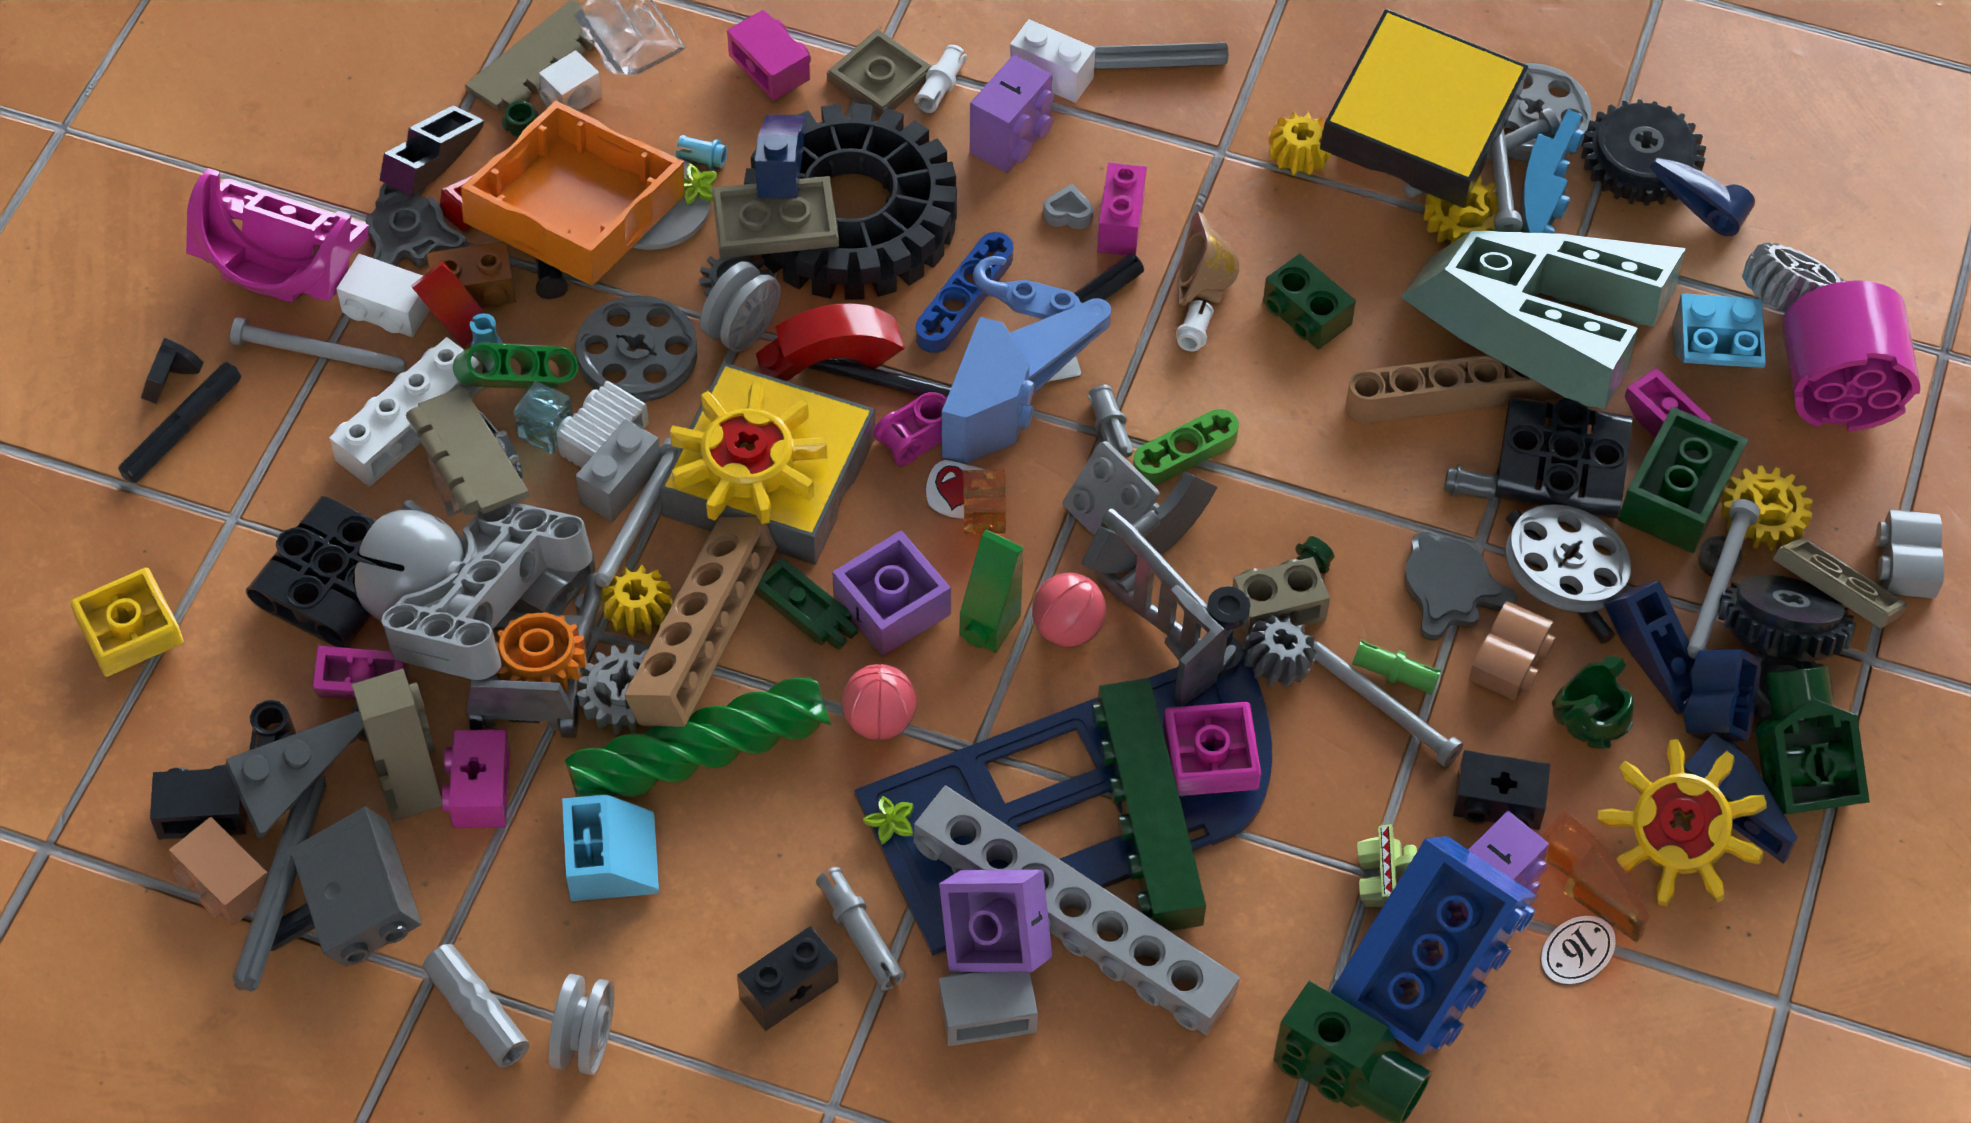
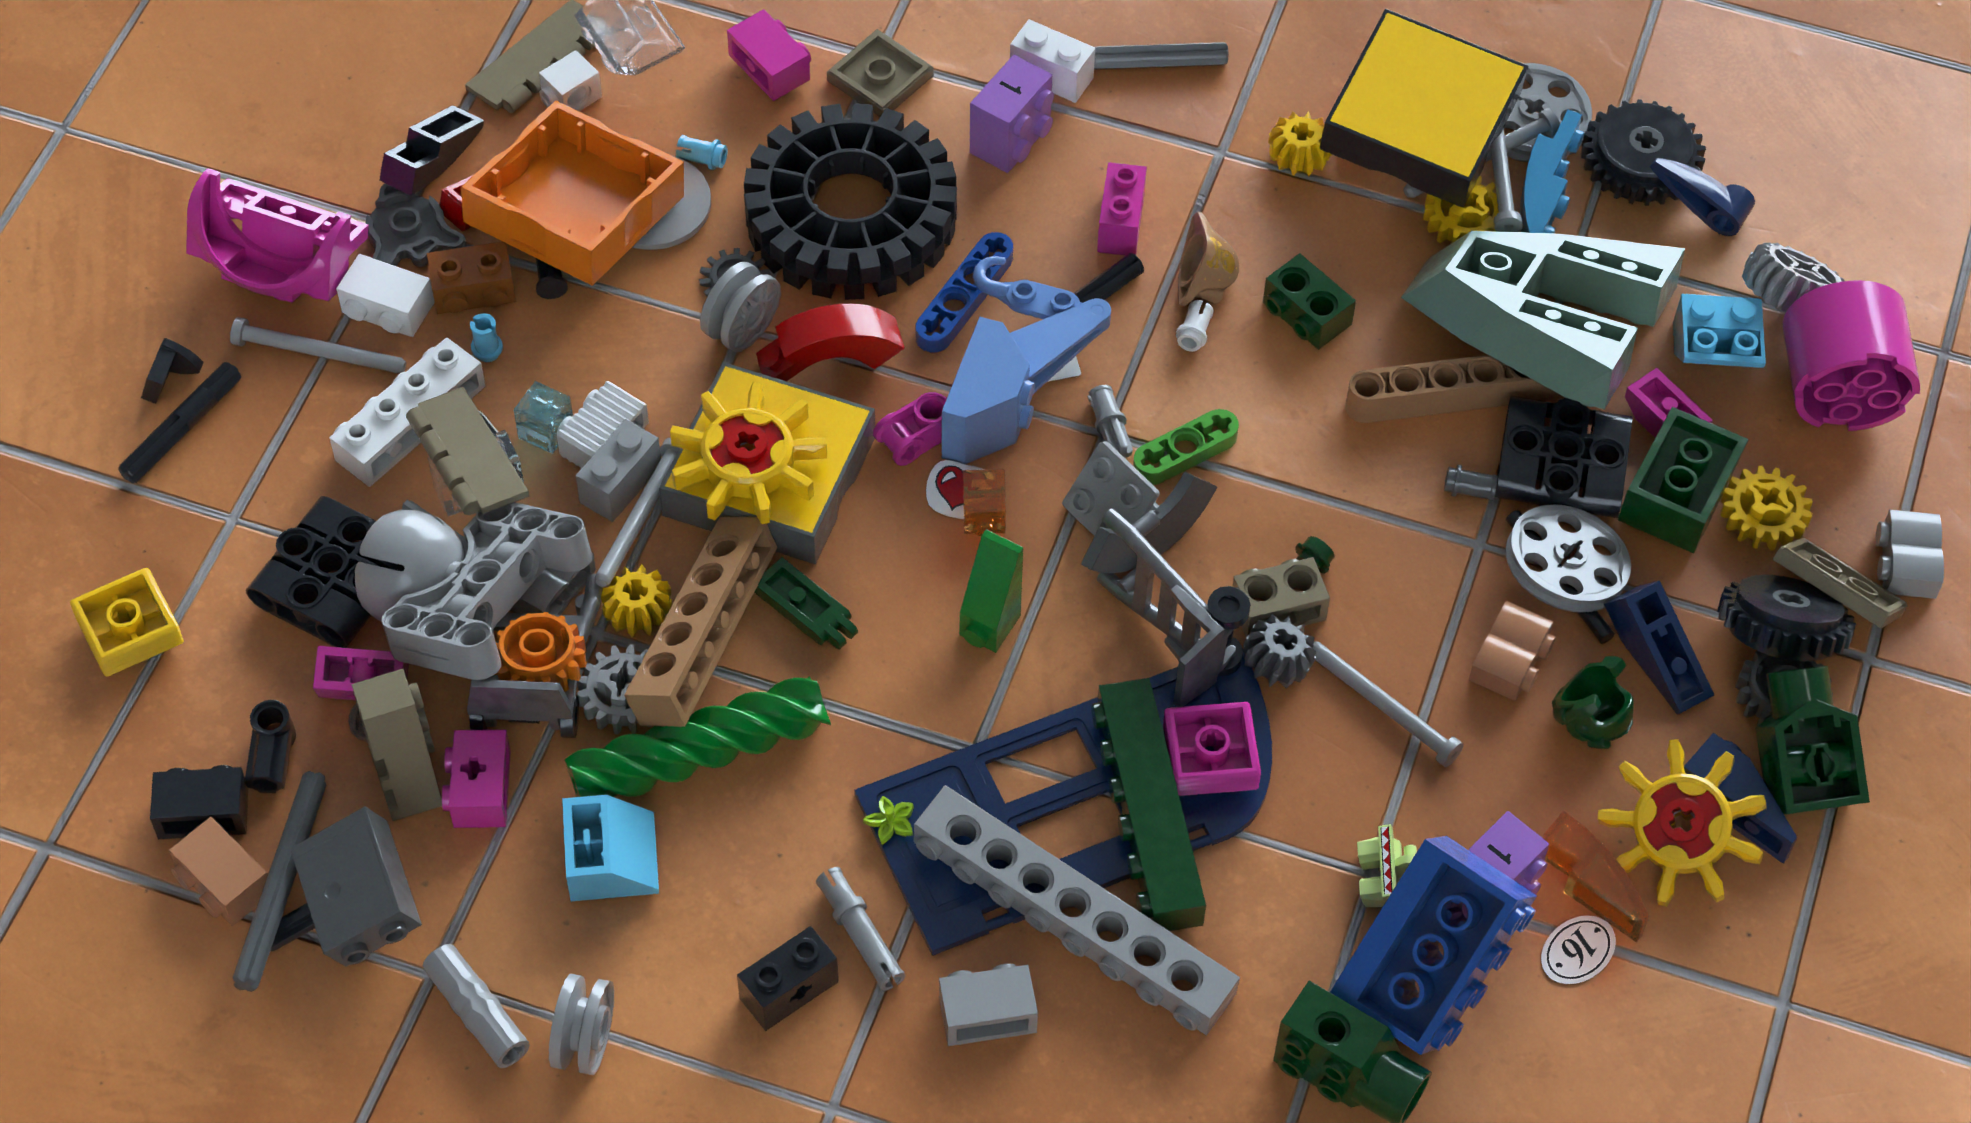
dark grey wing [225,711,364,839] -> none
red slope [411,260,487,348] -> none
green beam [452,343,578,390] -> none
dark green plate [502,101,539,137] -> none
dark grey wedge [576,295,697,402] -> none
lime plant [684,163,717,206] -> none
dark tan tile [712,176,839,259] -> none
dark blue slope [755,115,806,198] -> none
black bar [807,358,951,398] -> none
medium lavender brick [832,530,951,657] -> none
coral piece [841,664,917,740] -> none
white pin [914,45,967,113] -> none
medium lavender brick [939,870,1052,972] -> none
coral piece [1032,573,1106,647] -> none
light grey tile [1043,183,1094,229] -> none
bright green pin [1352,640,1441,695] -> none
dark grey tile [1404,532,1517,640] -> none
black brick [1453,750,1551,830] -> none
dark blue brick [1684,649,1761,741] -> none
light grey bar [1687,499,1760,659] -> none
clear smoke tile [1698,536,1742,577] -> none

